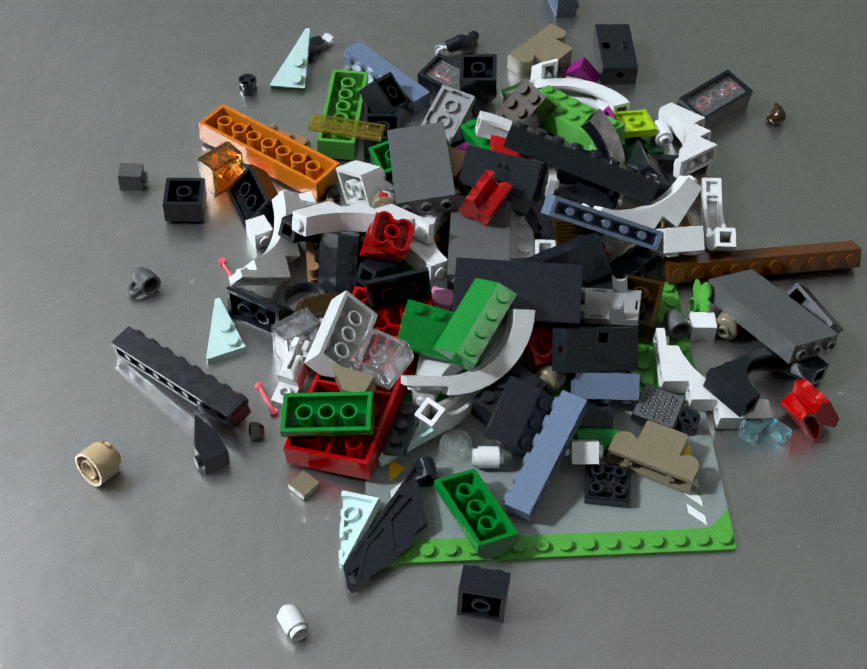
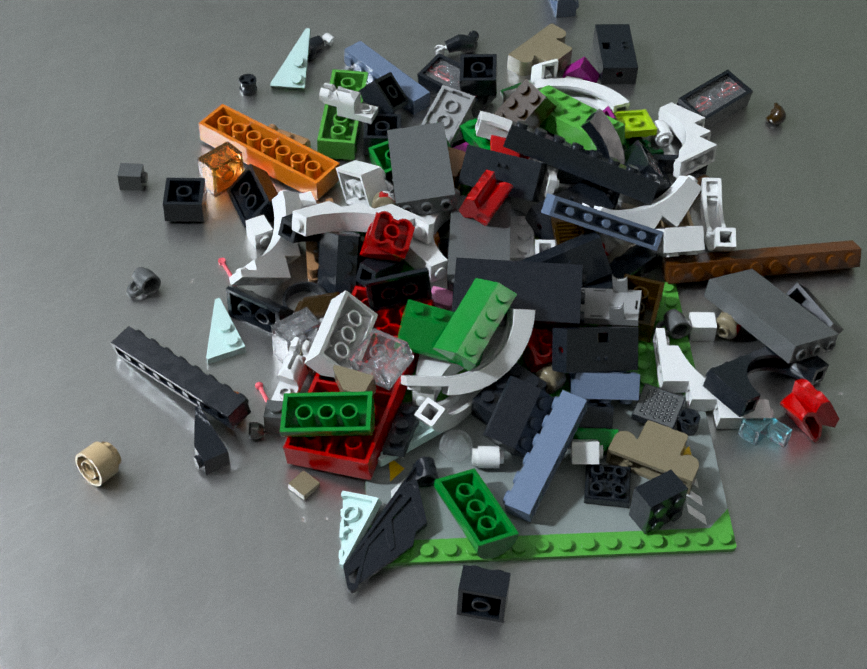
white brick [277,604,309,641] -> none
clear yellow tile [308,113,385,142] -> none
black hinge [325,184,341,201] -> none
bright green plate [689,279,712,312] -> none
none -> dark grey brick [263,400,283,434]
none -> white plate [319,83,378,124]
none -> black brick [629,469,688,534]

